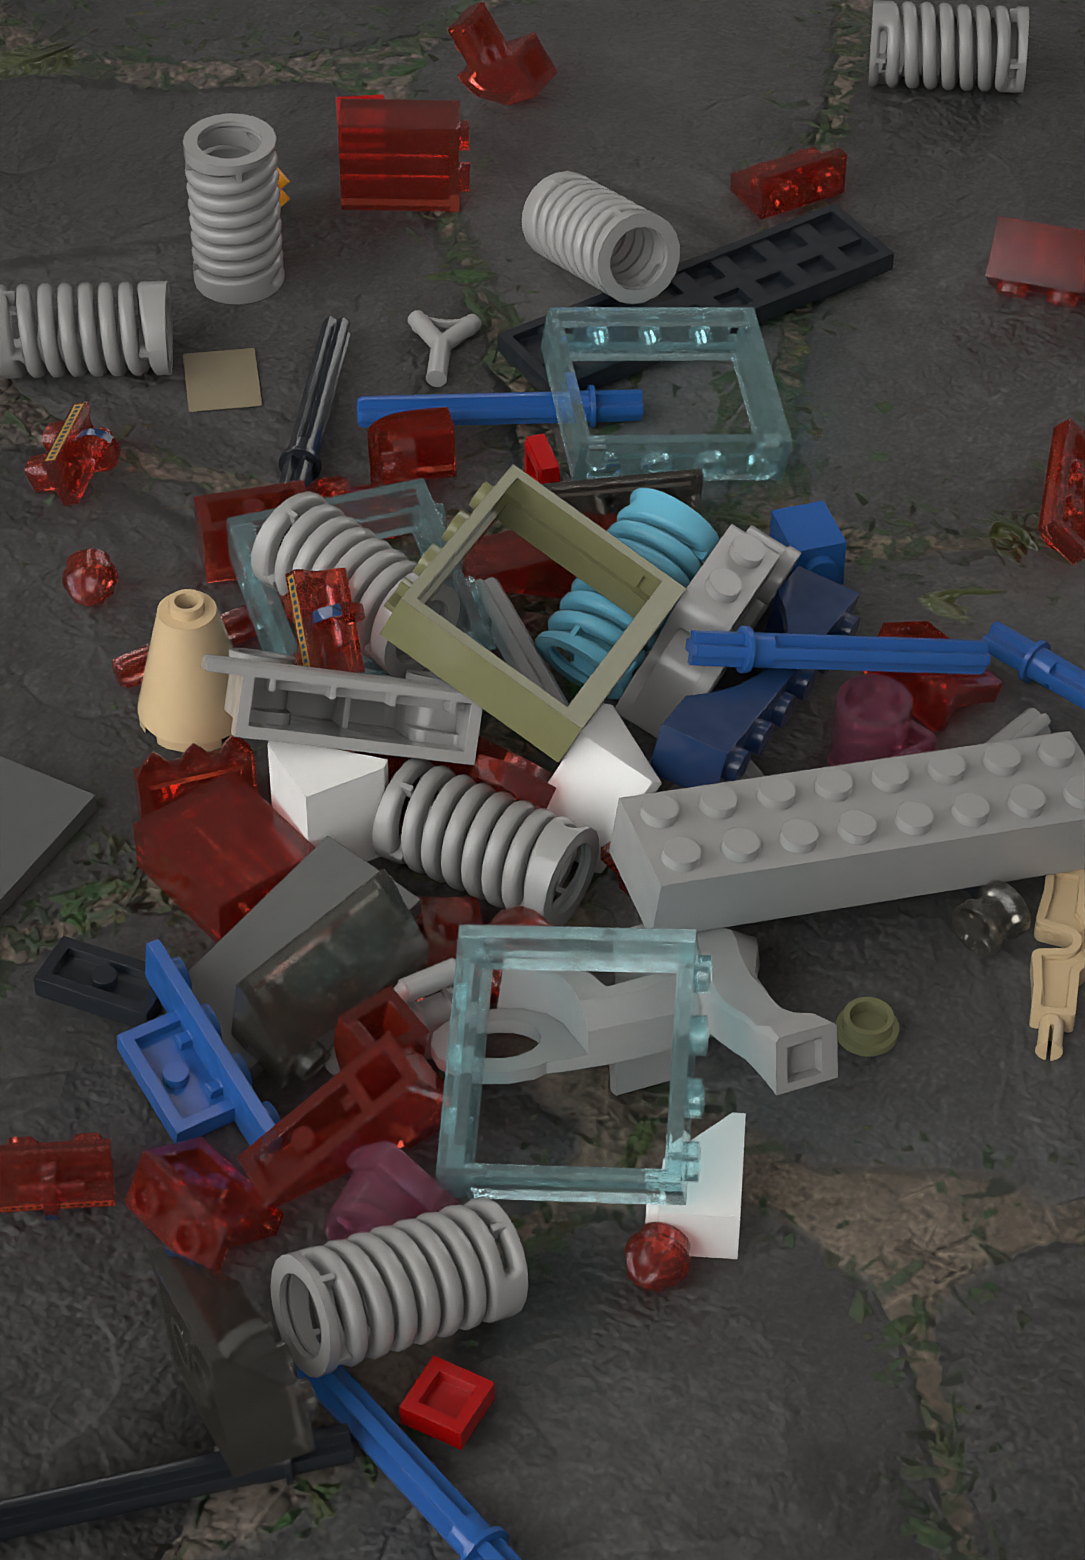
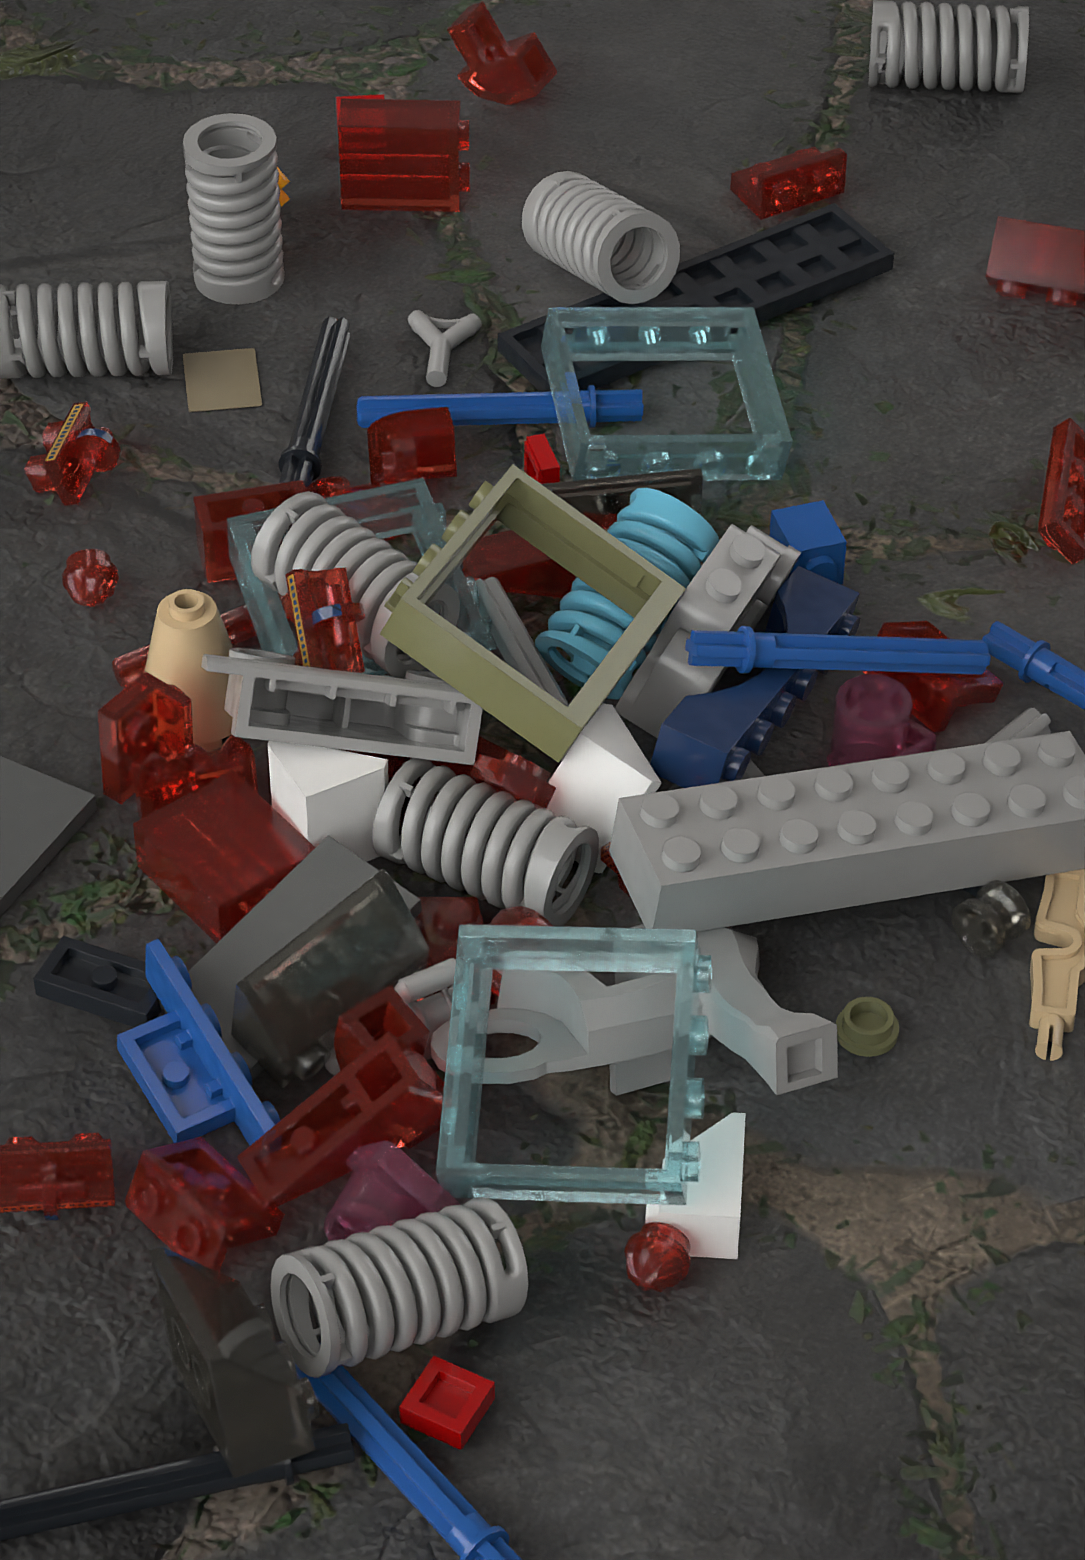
none -> clear red bracket [98,671,195,805]

